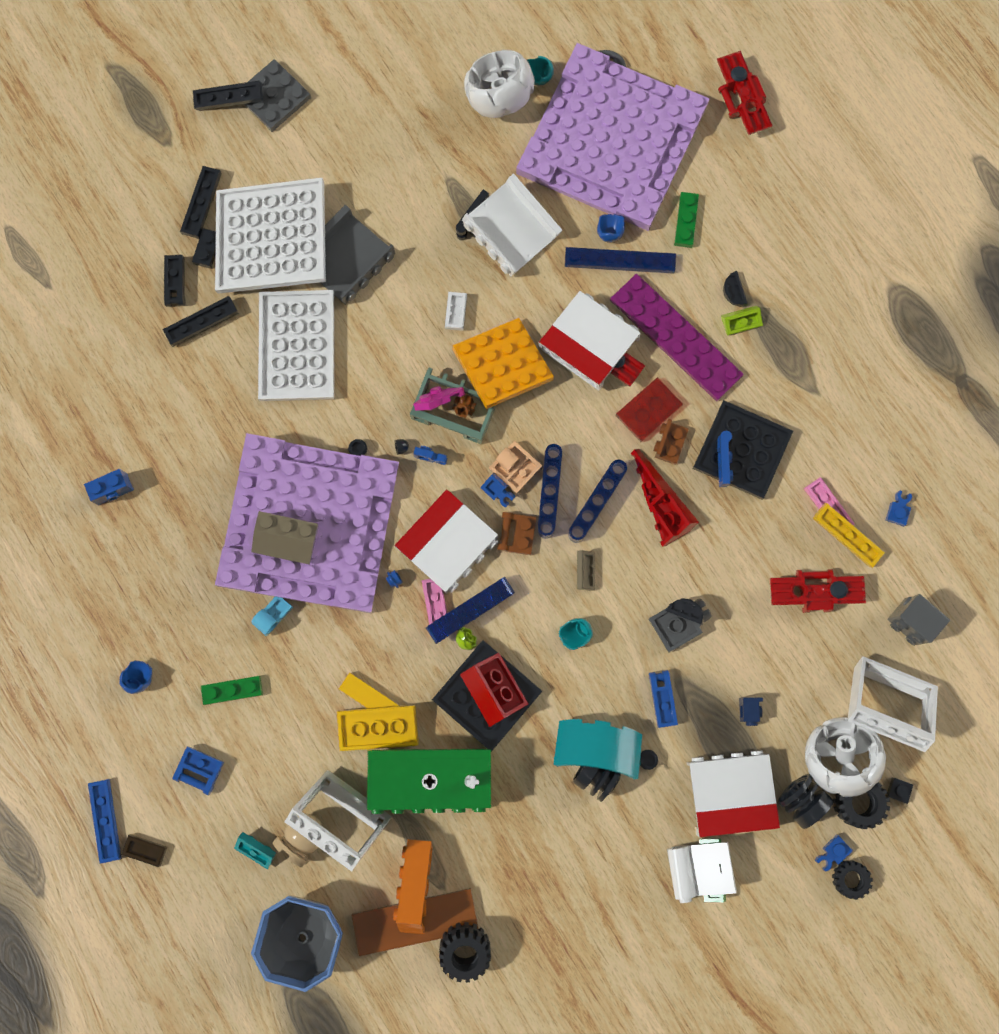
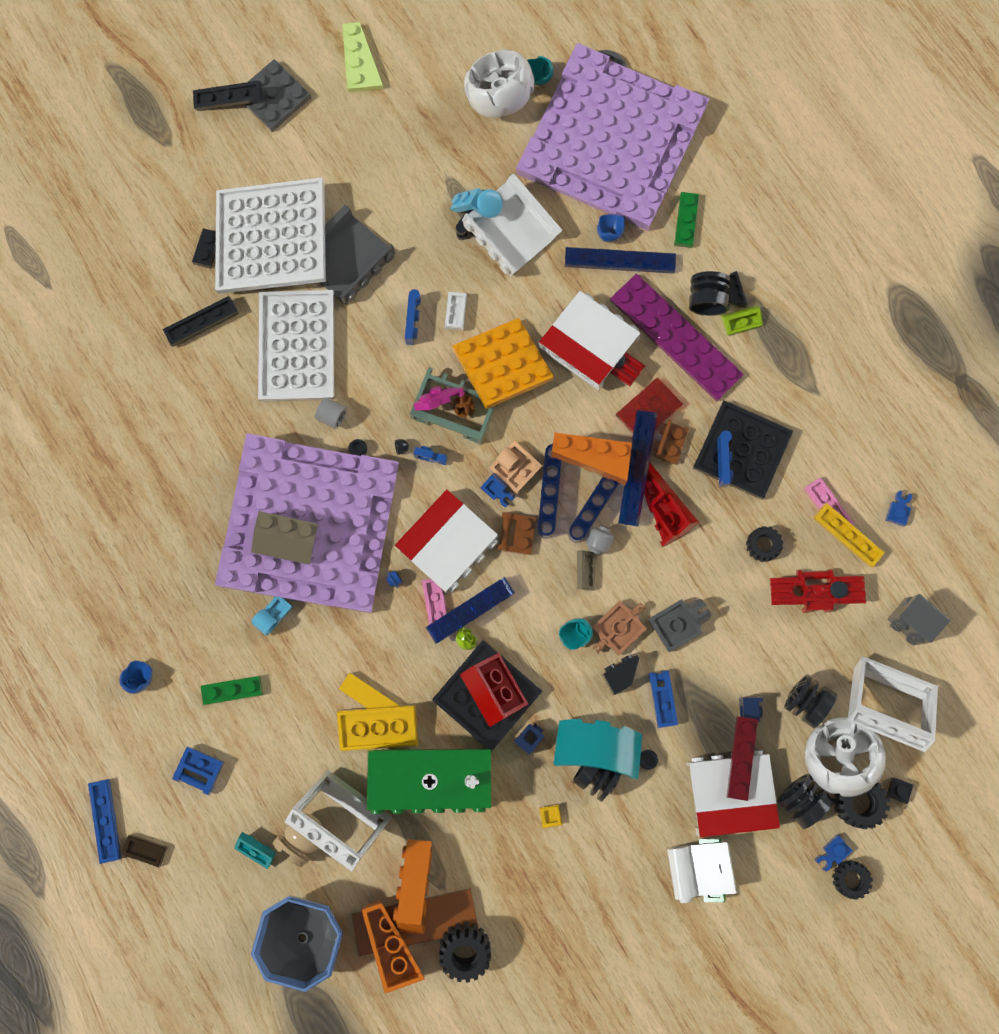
blue brick [84,469,134,505] -> none
black plate [164,255,186,307] -> none
black plate [180,166,222,239] -> none
black tile [665,598,704,625] -> none
red piece [717,51,773,135] -> none
none -> light grey piece [315,397,347,429]
none -> yellowish green wing [342,22,384,92]
none -> orange wedge [362,900,425,993]
none -> blue plate [405,289,421,345]
none -> medium azure piece [450,188,503,218]
none -> dark blue brick [514,723,545,755]
none -> yellow tile [539,804,562,828]
none -> orange wedge [551,432,632,485]
none -> light grey head [586,525,614,555]
none -> nougat plate [592,601,647,656]
none -> black slope [602,654,639,695]
none -> clear blue plate [618,411,657,527]
none -> black wheel [689,271,730,316]
none -> dark red plate [726,716,758,801]
none -> black tyre [746,526,783,562]
none -> black wheel [784,674,837,728]

